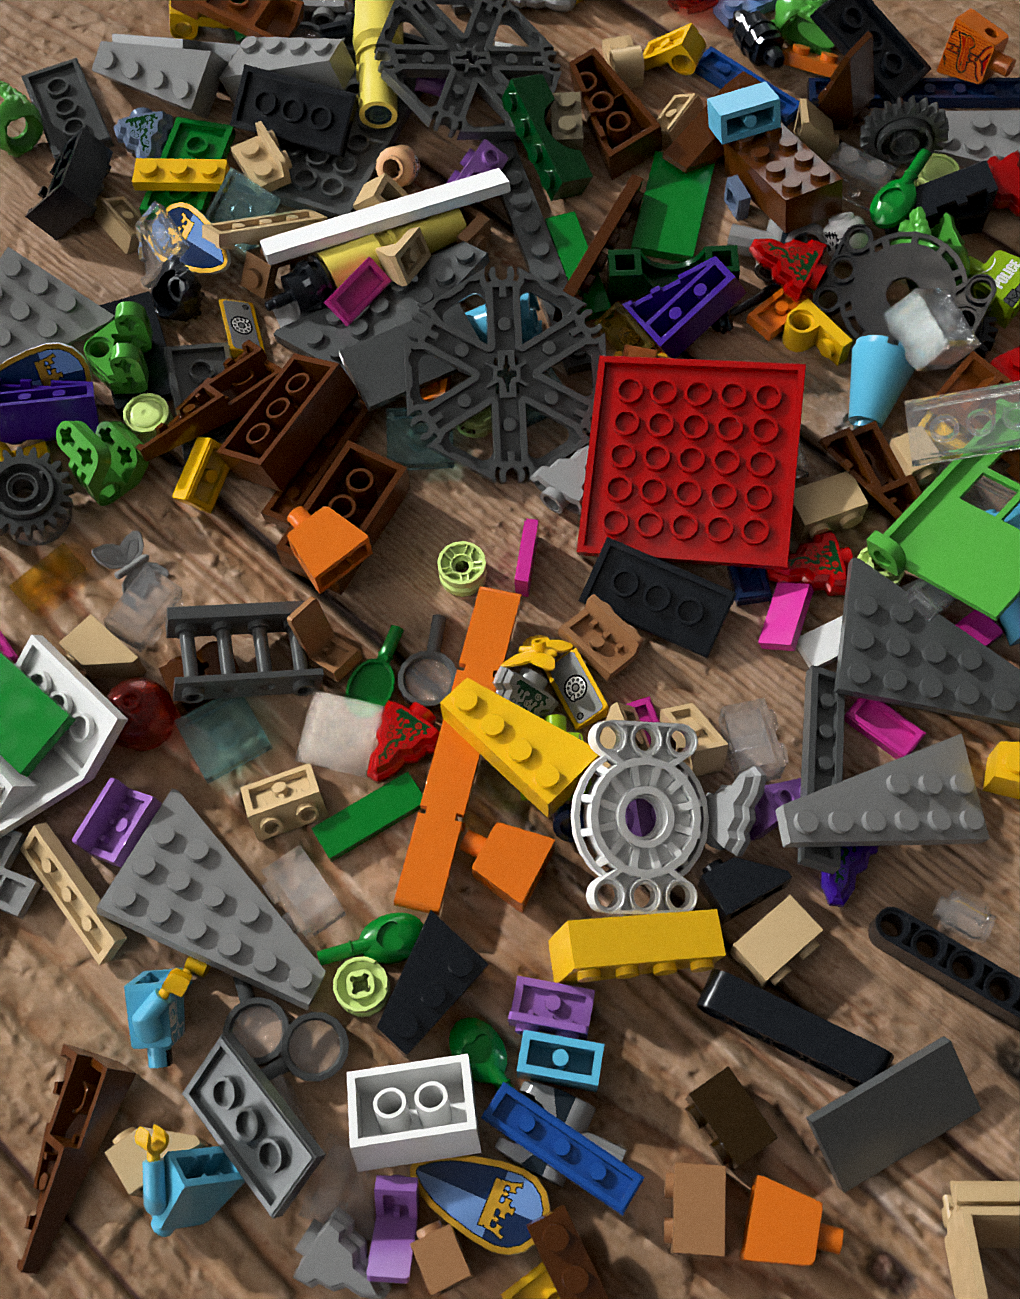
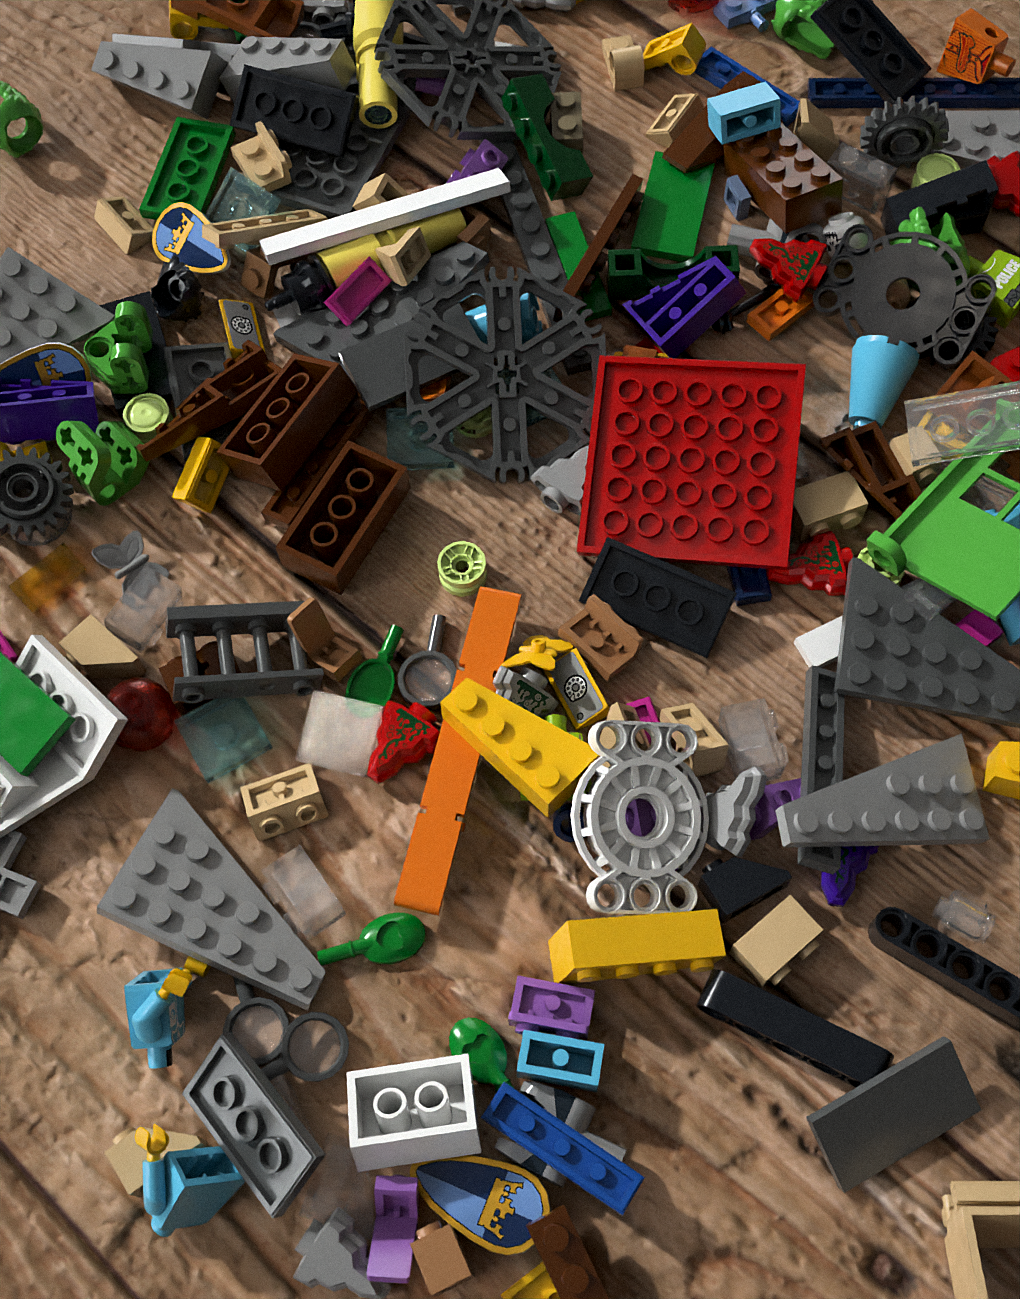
reddish brown wedge [17,1044,137,1274] -> none
tan plate [20,822,127,965] -> none
dark grey tile [21,58,114,161] -> none
black wedge [25,127,113,240] -> none
medium lavender bracket [72,778,162,868] -> none
sand blue rock [113,107,174,158] -> none
yellow plate [132,158,229,192] -> none
clear wing [135,201,190,289] -> none
orange torso [287,506,373,594] -> none
green tile [311,771,423,862] -> none
yellowish green wheel [333,957,391,1017] -> none
light nougat head [376,145,420,187] -> none
black wedge [377,910,489,1058] -> none
orange torso [459,822,555,913] -> none
dark pink tile [514,518,539,597] -> none
reddish brown wedge [569,48,662,181] -> none
clear yellow slope [594,301,662,354] -> none
medium nougat brick [663,1162,726,1258] -> none
dark brown brick [685,1066,778,1170] -> none
black piece [732,9,785,68] -> none
orange torso [739,1175,844,1266] -> none
dark pink tile [758,582,814,651] -> none
yellow plate [782,298,853,366] -> none
orange plate [783,44,841,78] -> none
reddish brown wedge [817,31,874,130] -> none
dark pink tile [844,698,926,759] -> none
green piece [870,148,932,229] -> none
clear brick [884,288,981,371] -> none

